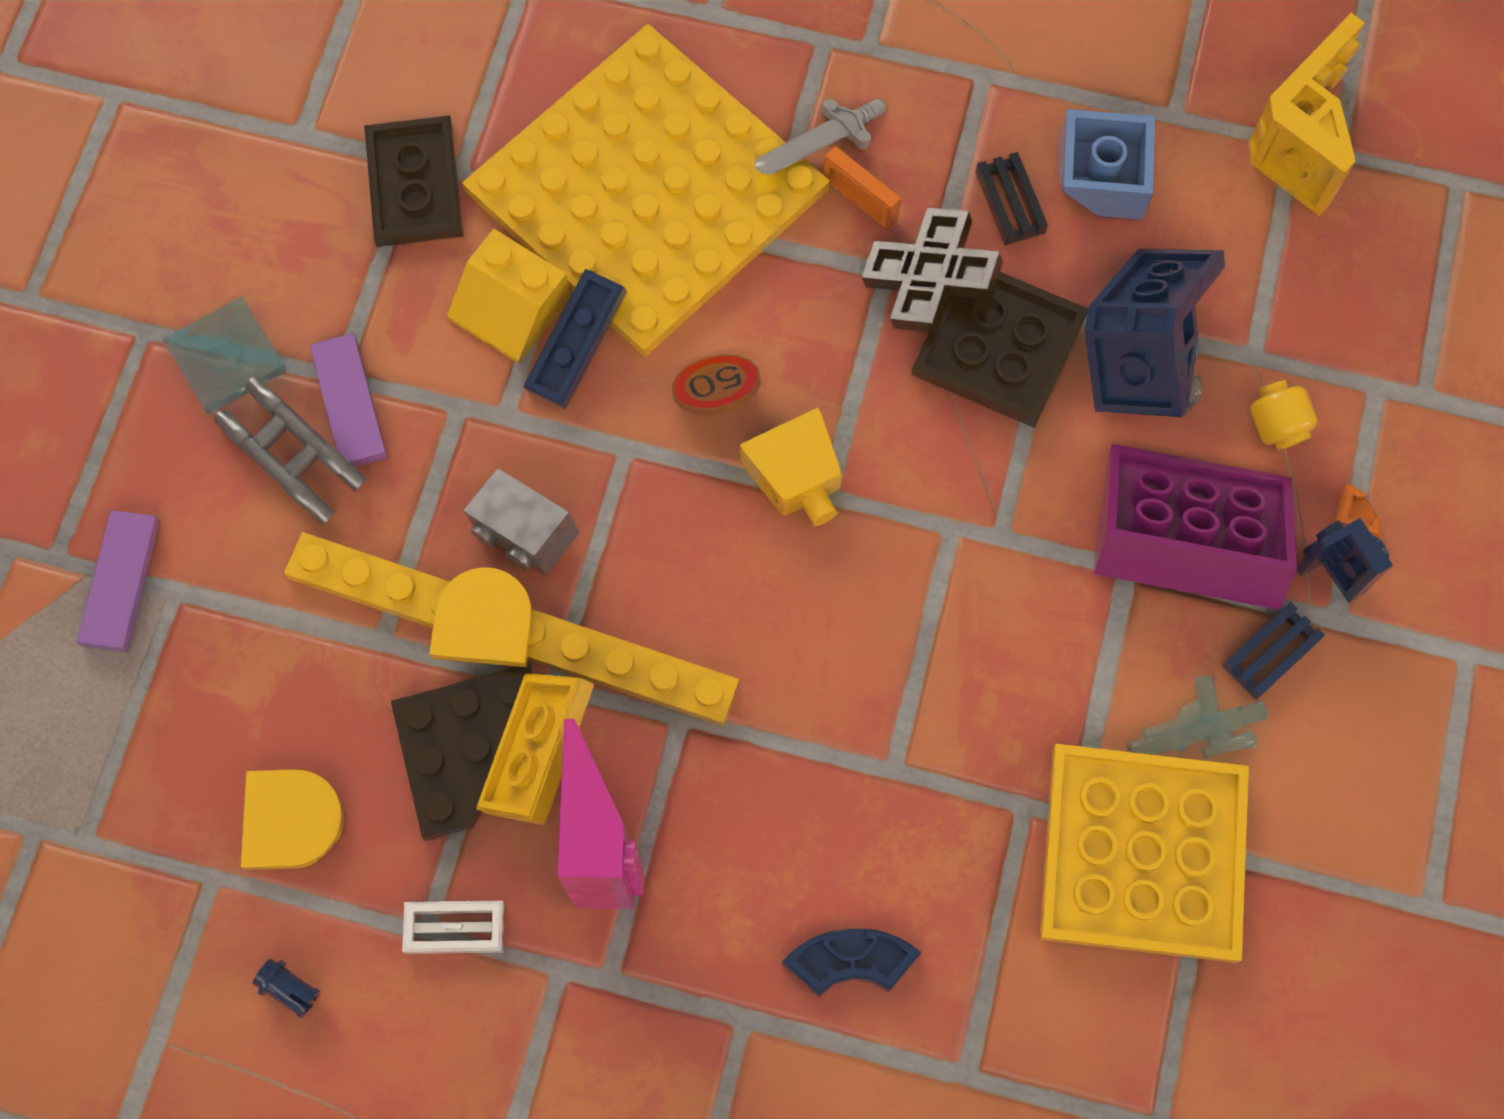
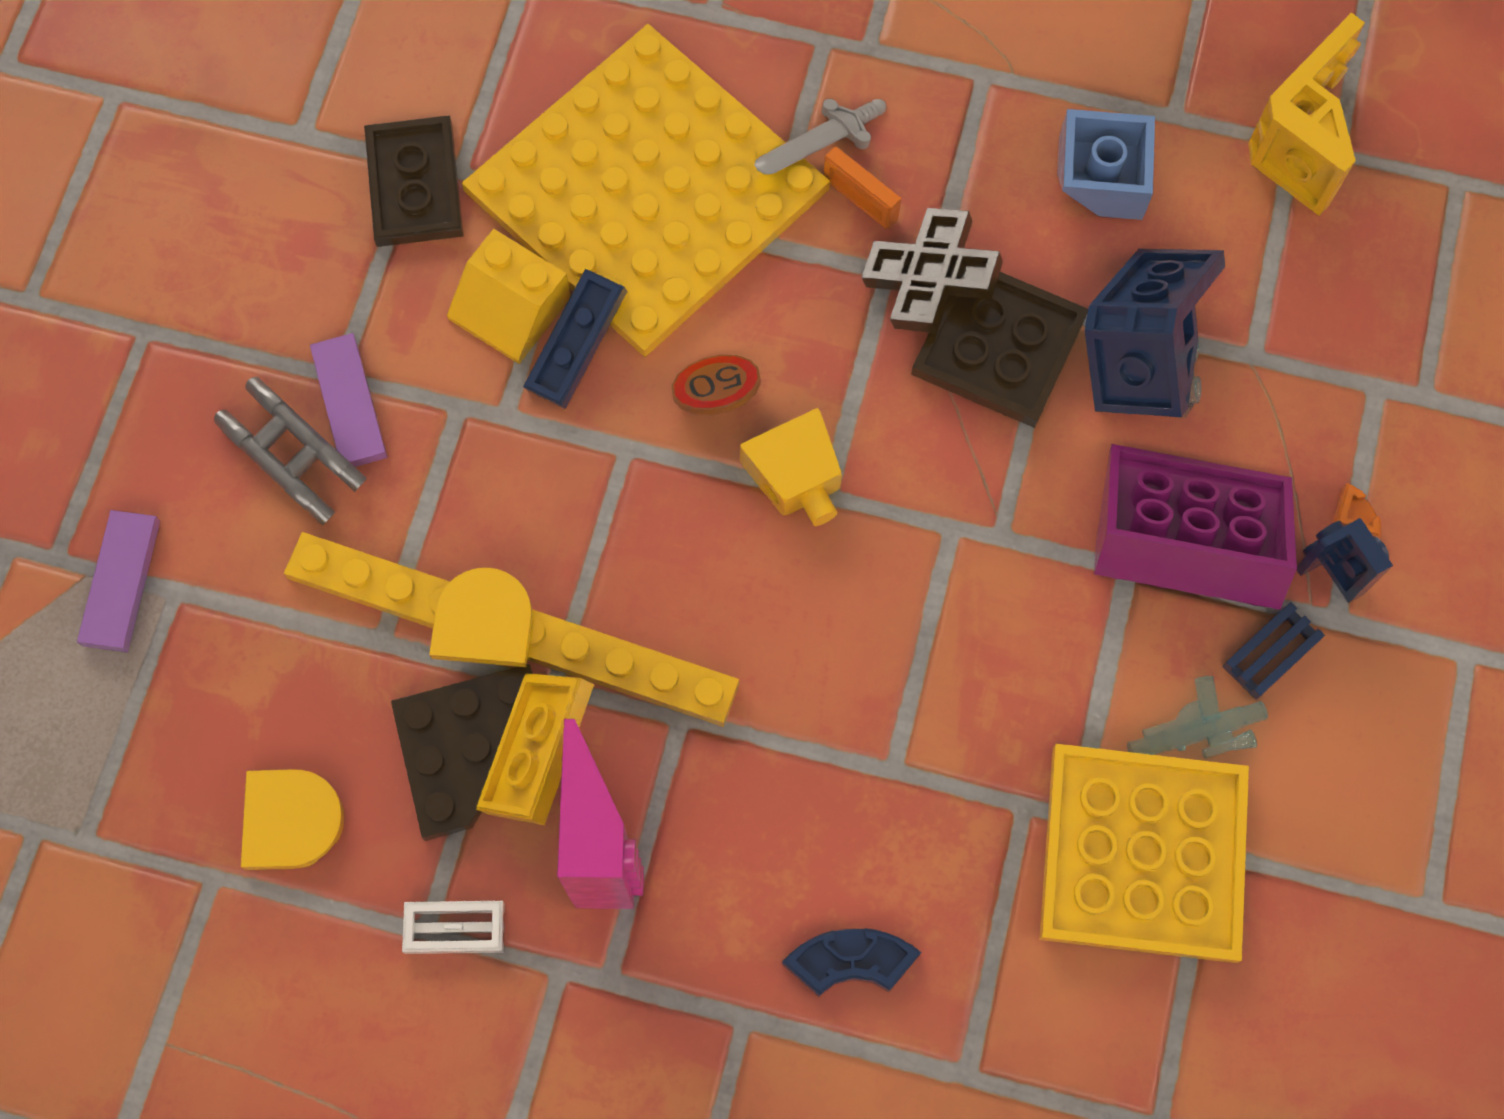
clear light blue tile [163,296,287,415] -> none
dark blue pin [252,958,321,1018] -> none
flat silver brick [463,468,580,575] -> none
black tile [975,152,1048,245] -> none
yellow head [1250,380,1318,451] -> none

